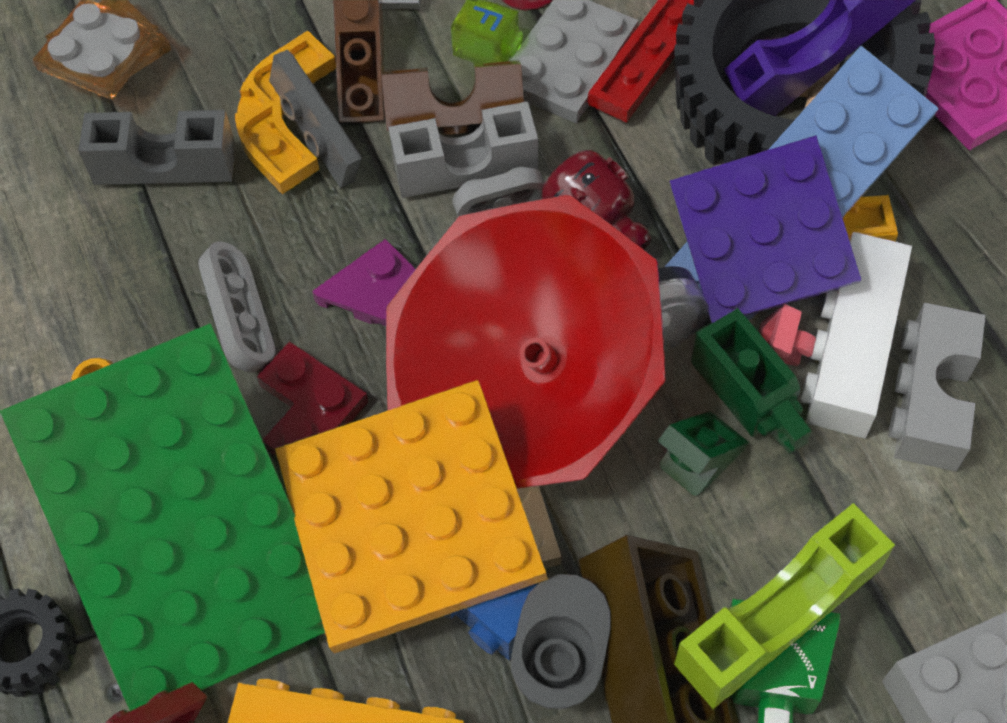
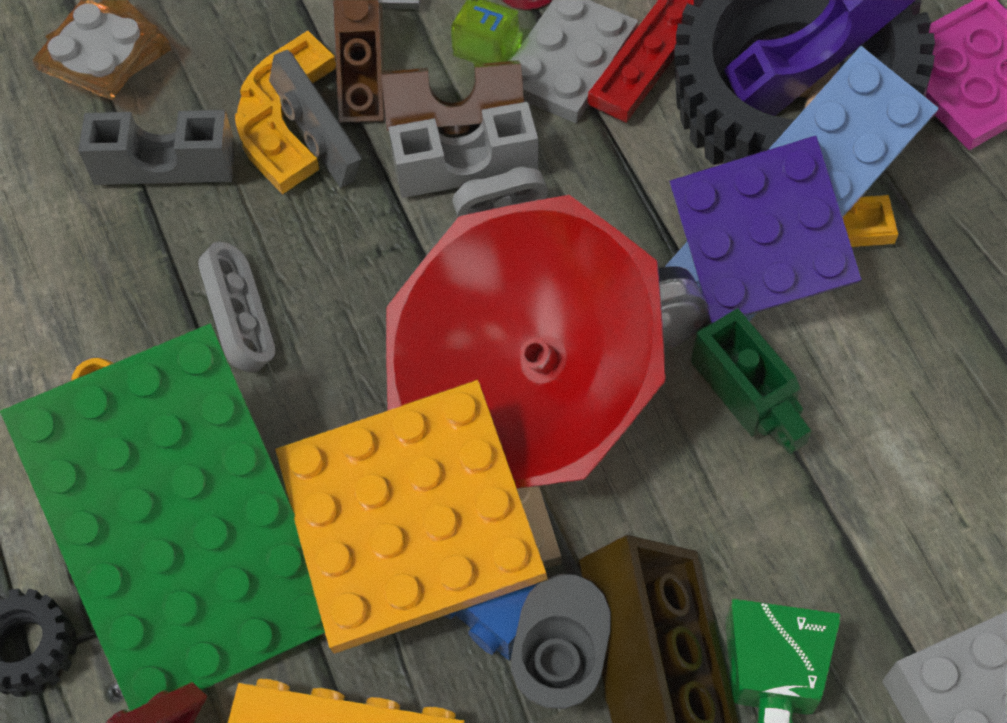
dark red plate [257,341,368,457] -> none
magenta wing [312,239,416,326] -> none
dark red piece [541,150,652,250] -> none
dark green slope [658,411,749,496] -> none
lime arch [674,503,895,709] -> none
coral tile [759,304,816,367] -> none
white brick [800,232,912,439] -> none
light grey arch [888,303,985,471] -> none

